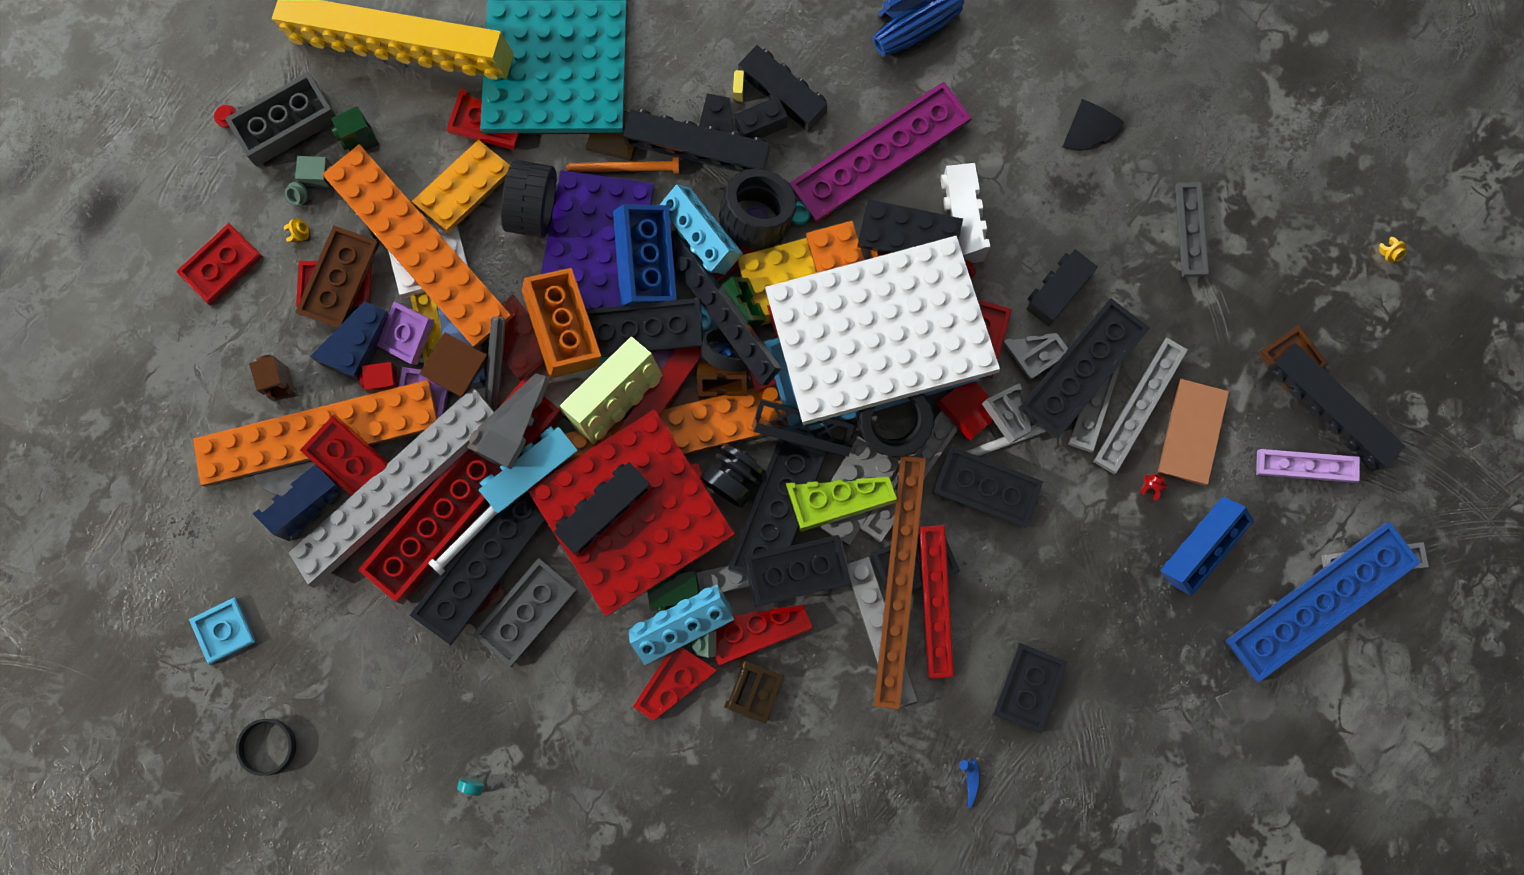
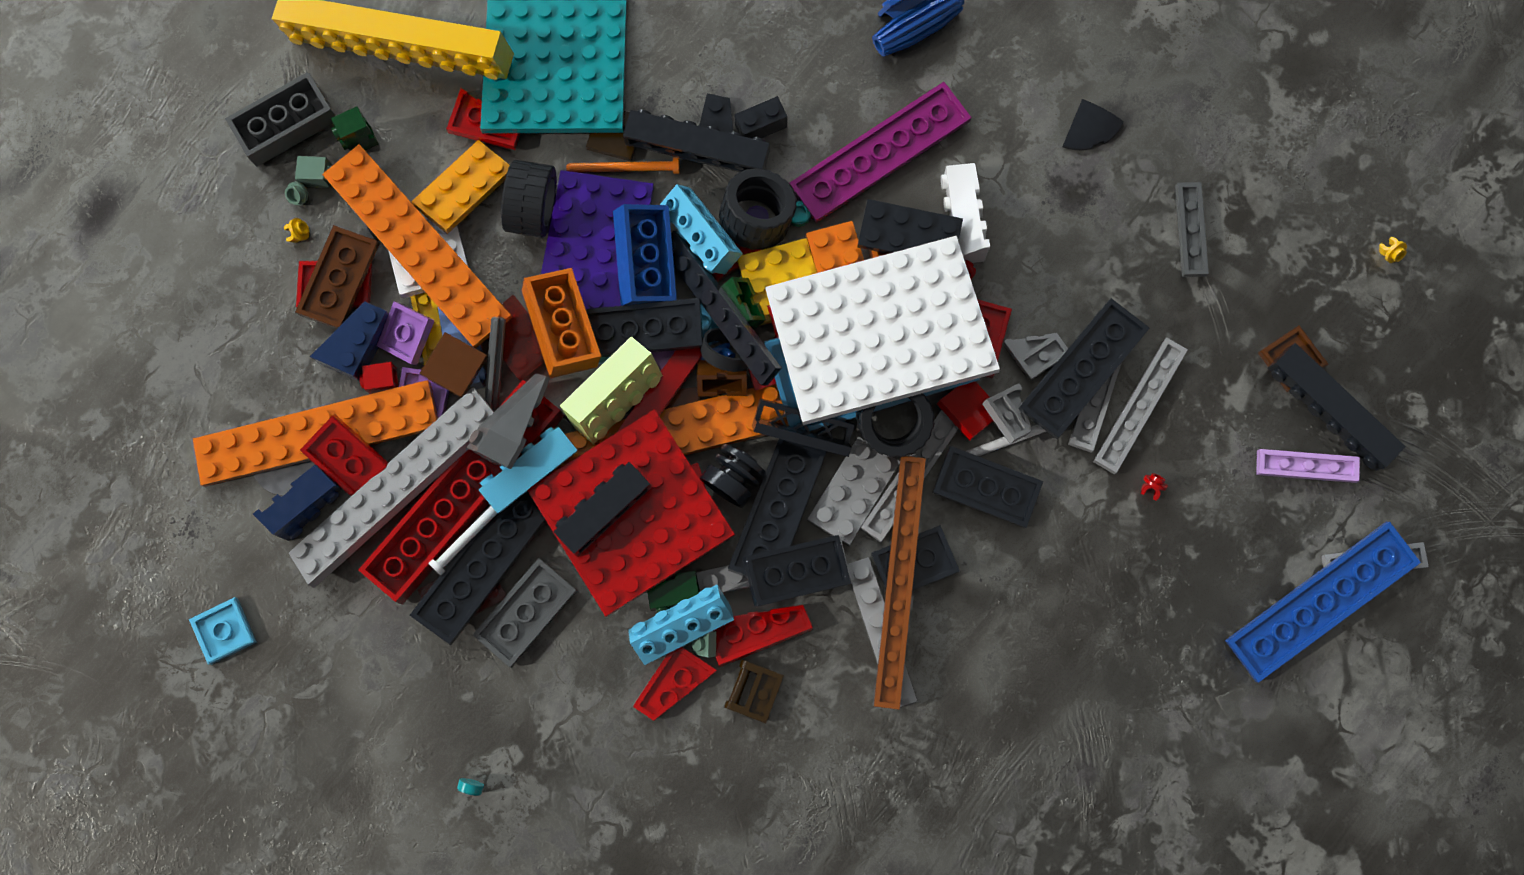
red tile [176,223,263,306] -> none
red plate [214,105,237,128] -> none
black tyre [236,719,296,776] -> none
reddish brown brick [249,355,296,401] -> none
light yellow tile [733,70,744,102] -> none
black brick [738,45,827,132] -> none
lime wing [786,477,897,532] -> none
red tile [919,525,954,679] -> none
blue bar [960,758,980,808] -> none
black plate [992,643,1067,734] -> none
black brick [1026,249,1098,327] -> none
nougat tile [1157,379,1229,486] -> none
blue brick [1160,496,1255,596] -> none

